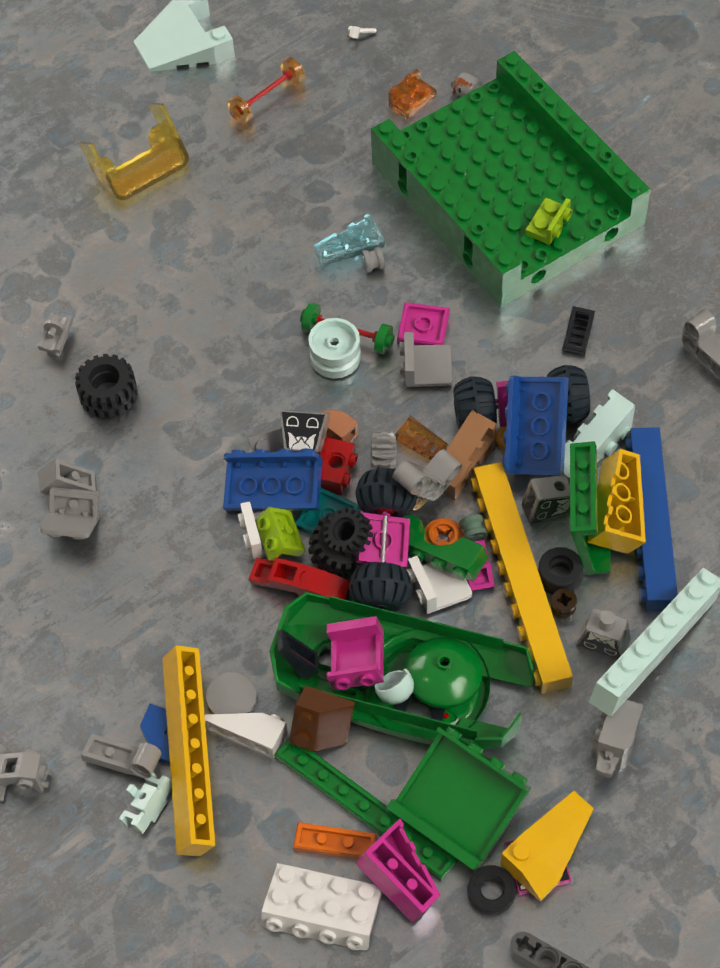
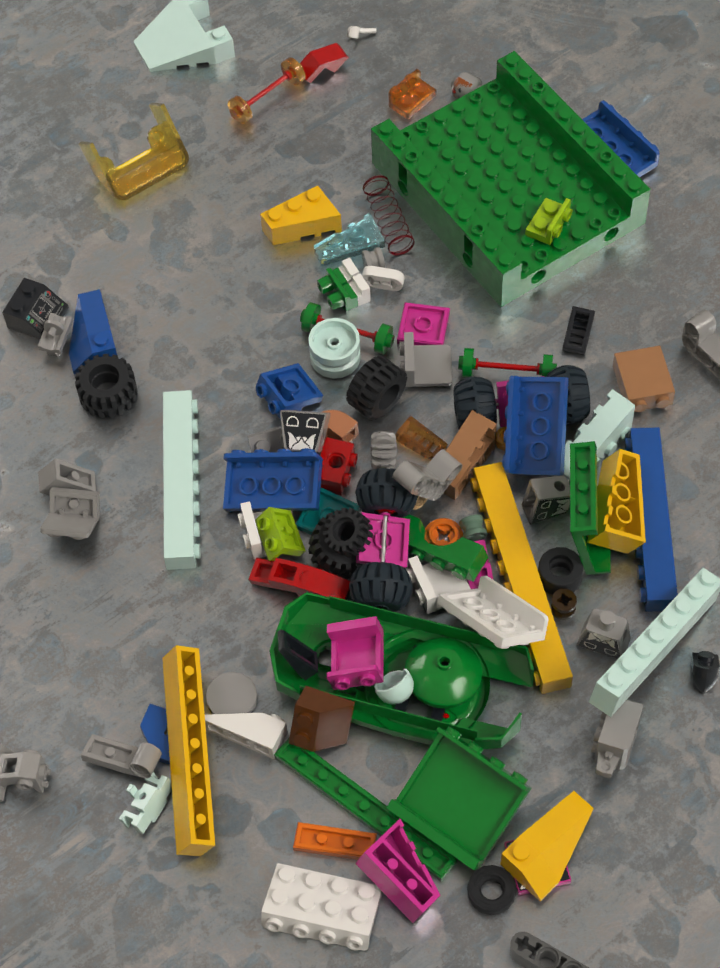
none -> black slope [2,278,69,339]
none -> blue wedge [69,289,117,374]
none -> light aqua brick [163,390,201,570]
none -> blue plate [256,363,324,419]
none -> yellow wedge [260,185,342,245]
none -> red slope [296,43,349,83]
none -> green hips [317,257,371,311]
none -> black tyre [346,355,407,421]
none -> dark red piece [362,175,415,255]
none -> white beam [362,266,405,291]
none -> white bracket [437,576,549,649]
none -> green axle [458,348,557,378]
none -> blue bracket [582,100,660,177]
none -> medium nougat brick [612,346,675,412]
none -> black plate [691,651,720,694]

